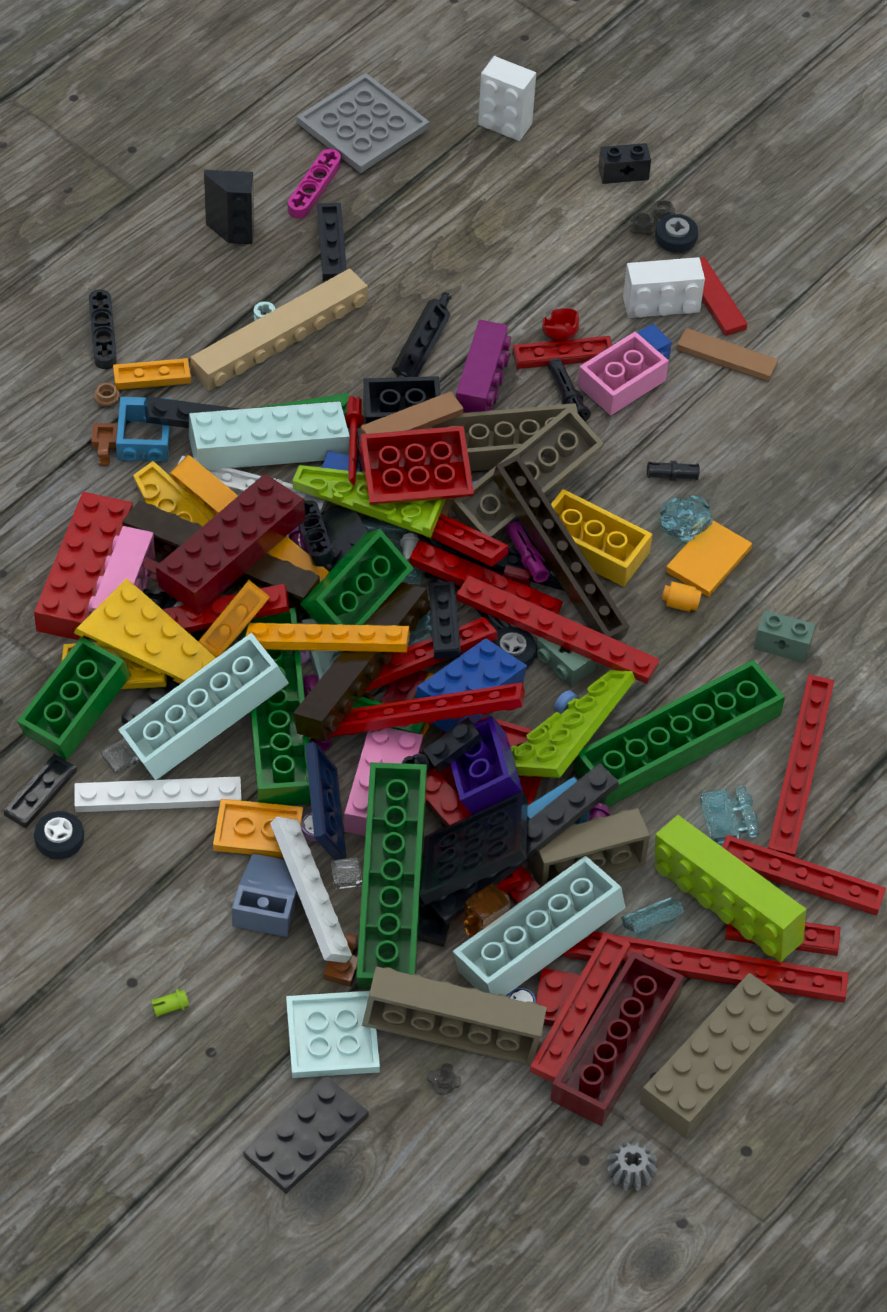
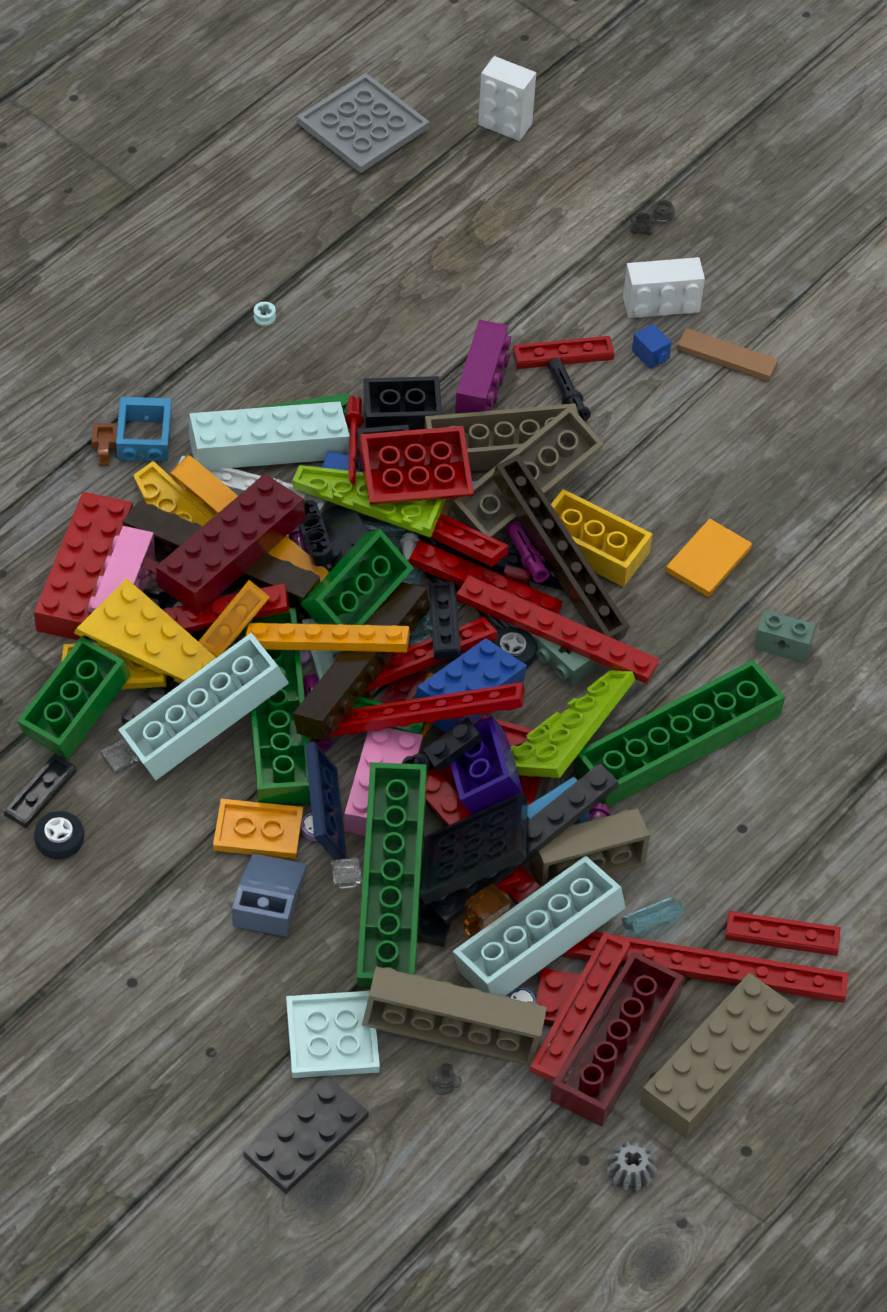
white plate [75,777,241,812] -> none
black beam [89,289,117,369] -> none
medium nougat plate [94,383,120,407] -> none
light orange plate [113,358,191,390] -> none
black plate [144,396,239,428] -> none
lime pin [151,989,189,1018] -> none
tan brick [191,268,368,391] -> none
black slope [204,170,254,244] -> none
white plate [270,817,352,963] -> none
dark pink beam [288,149,341,218] -> none
black plate [317,203,347,281] -> none
dark orange plate [324,932,358,987] -> none
medium nougat tile [361,391,463,434] -> none
black plate [391,292,452,377] -> none
red hair [542,308,579,341] -> none
medium blue tile [554,690,579,714] -> none
bright pink brick [577,331,669,416] -> none
black brick [598,143,651,184] -> none
black pin [647,460,700,481] -> none
lime brick [654,815,806,962] -> none
black wheel [655,214,698,252] -> none
clear light blue plate [660,495,713,541] -> none
light orange brick [662,581,702,612] -> none
red tile [700,257,748,336] -> none
clear light blue plate [700,786,759,844] -> none
red plate [722,835,886,916] -> none
red plate [768,674,835,857] -> none

